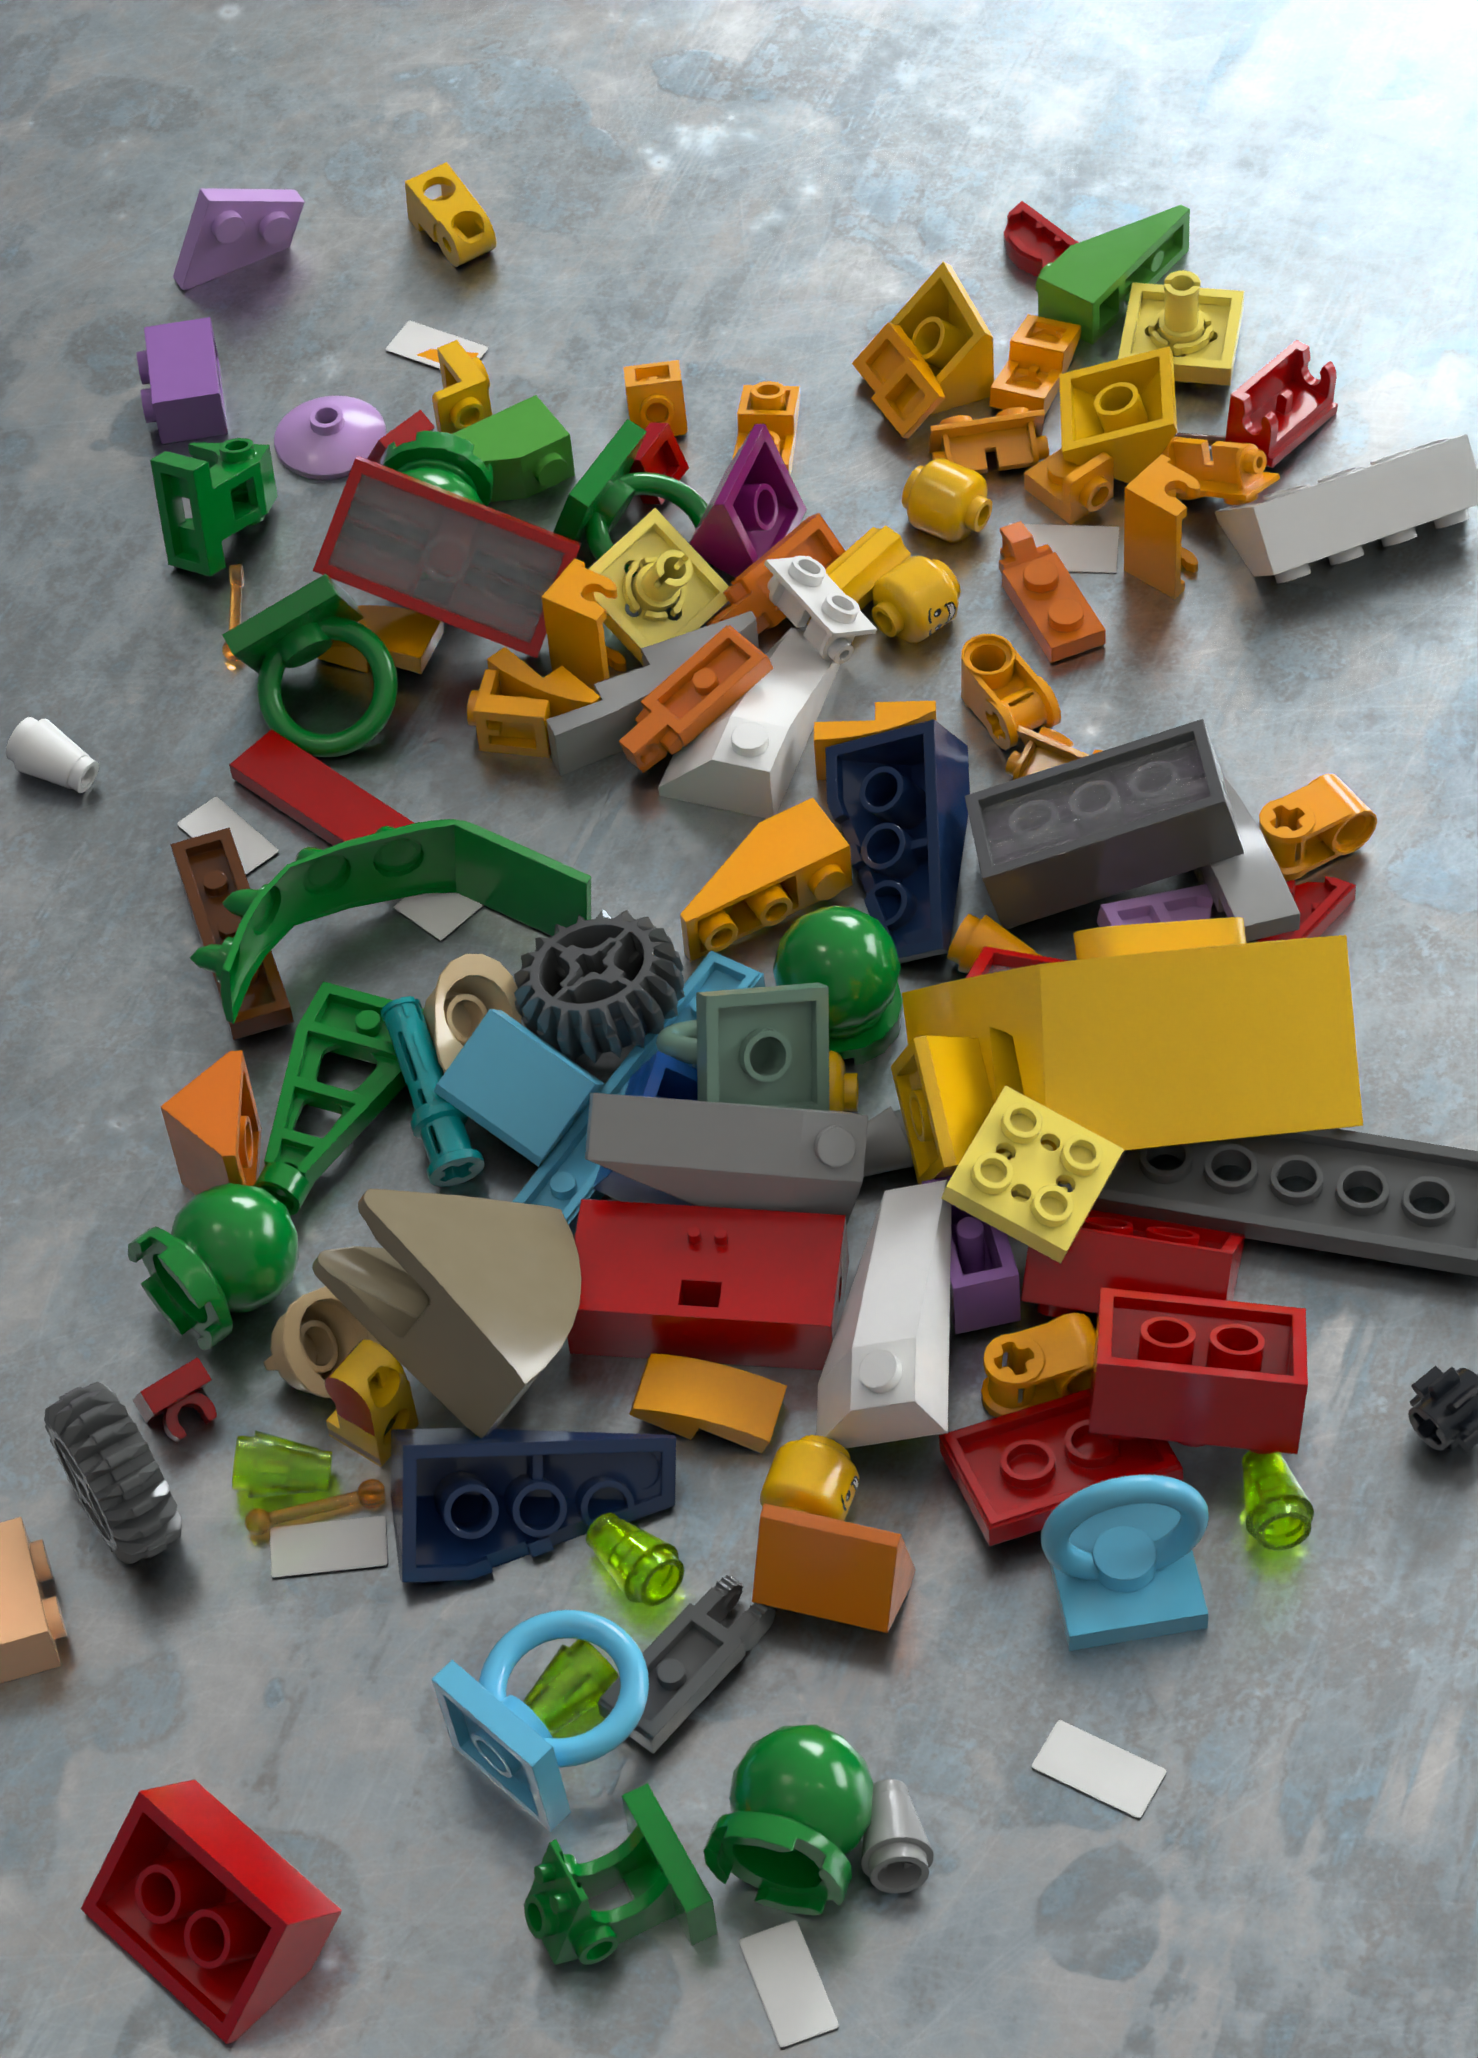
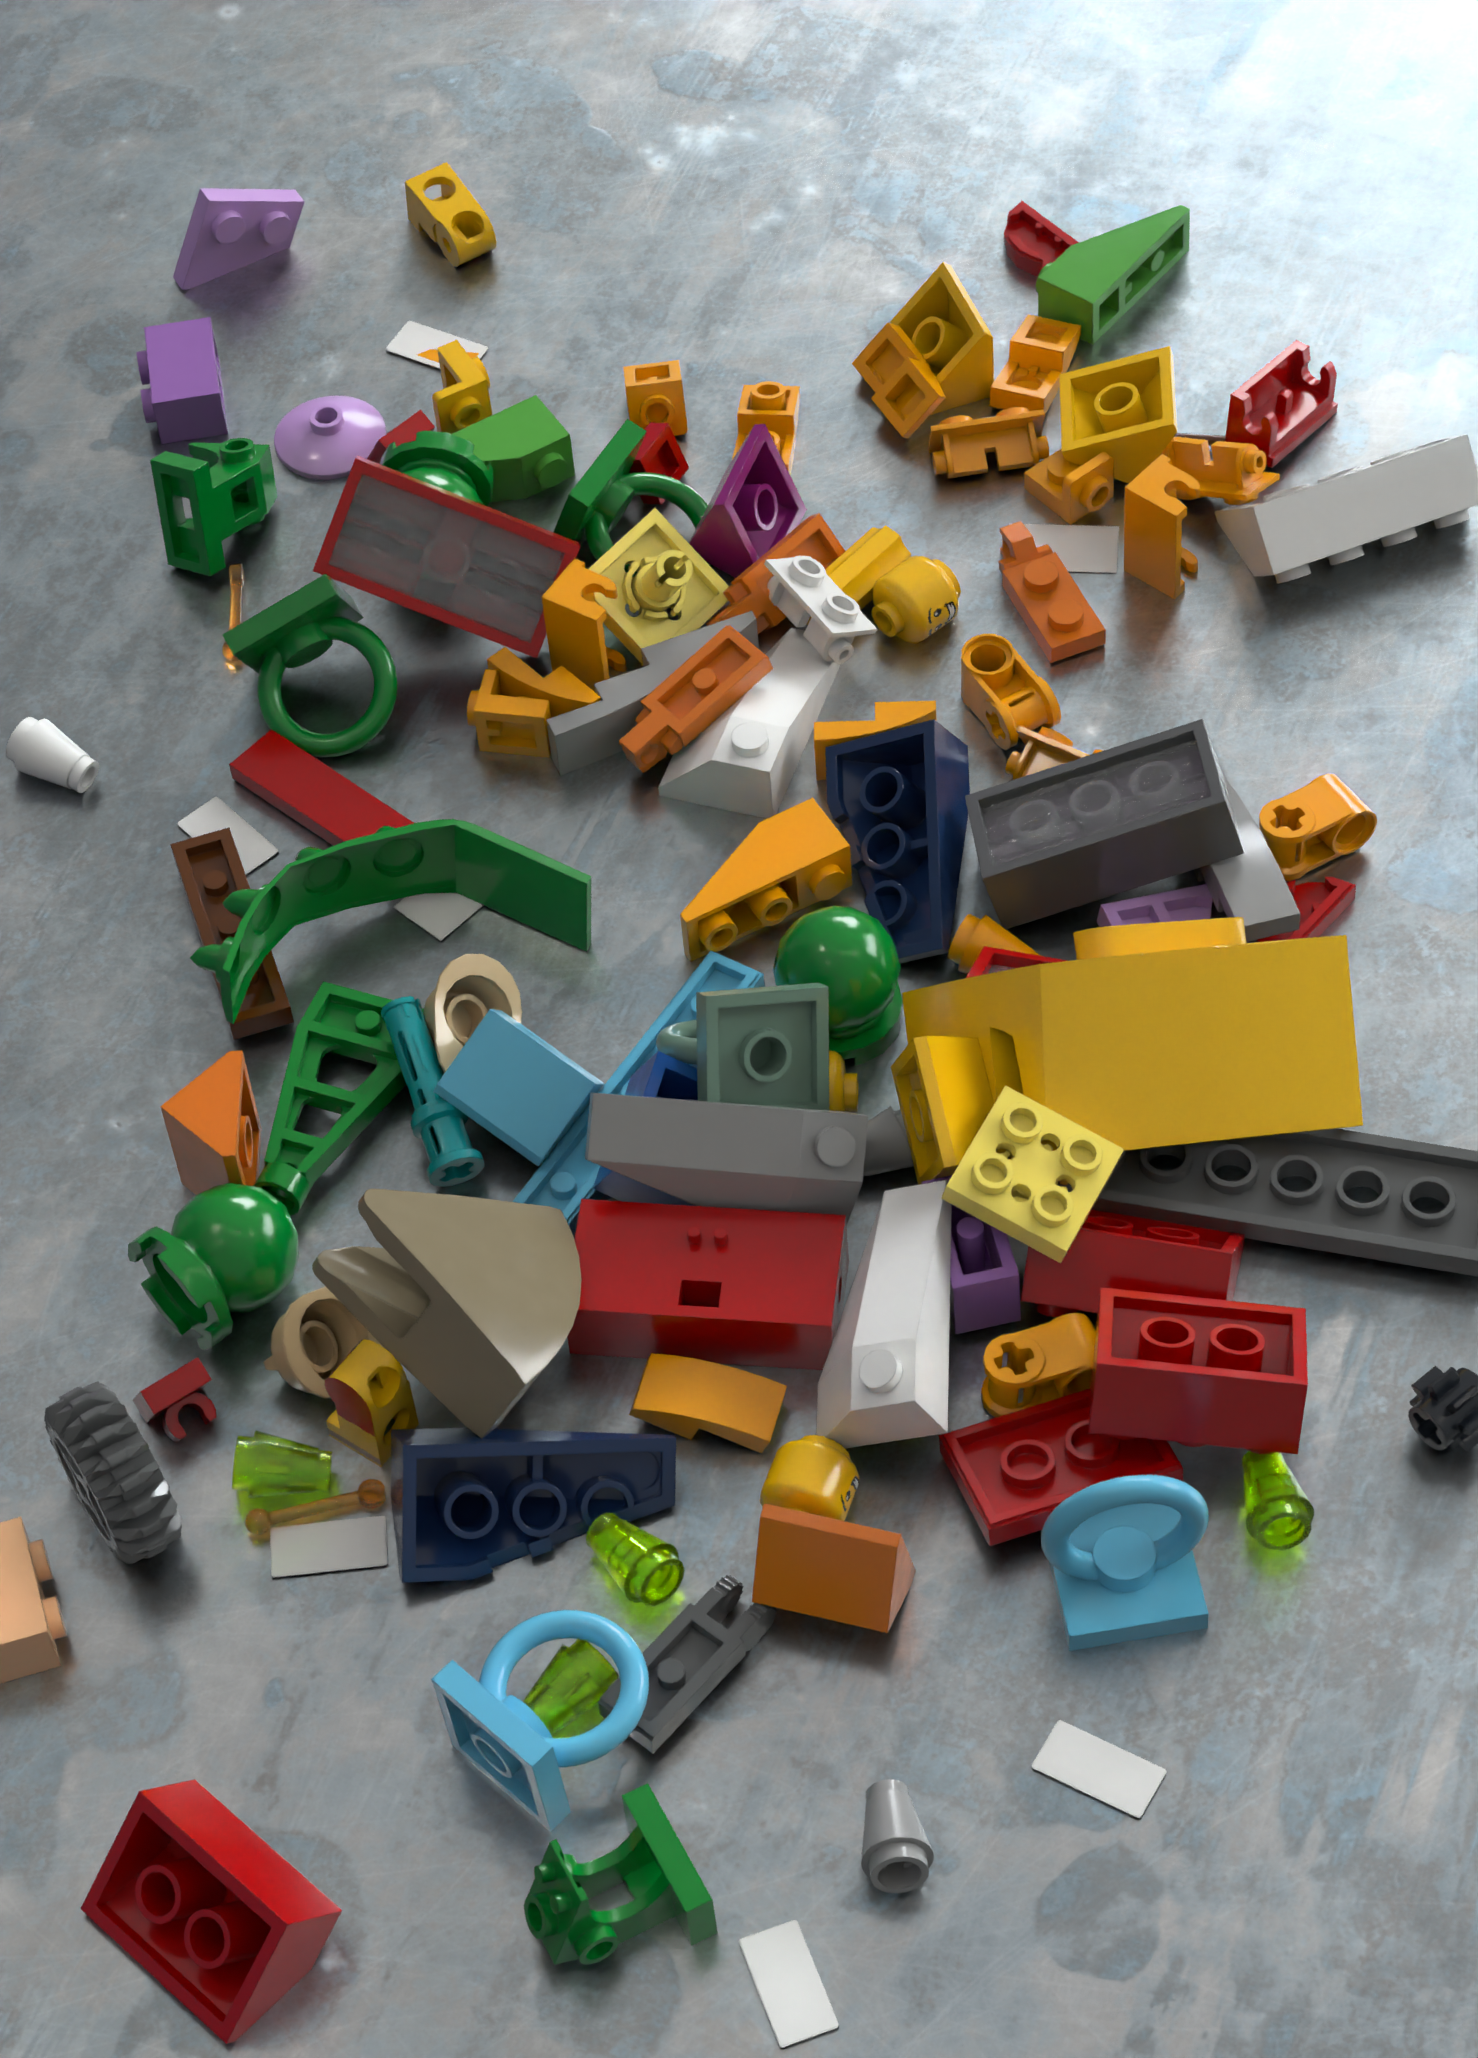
light orange slope [317,605,444,674] -> none
dark grey gear [514,909,685,1063] -> none
green tile [703,1725,873,1915] -> none
yellow head [902,458,992,543] -> none
light yellow plate [1118,270,1244,386] -> none

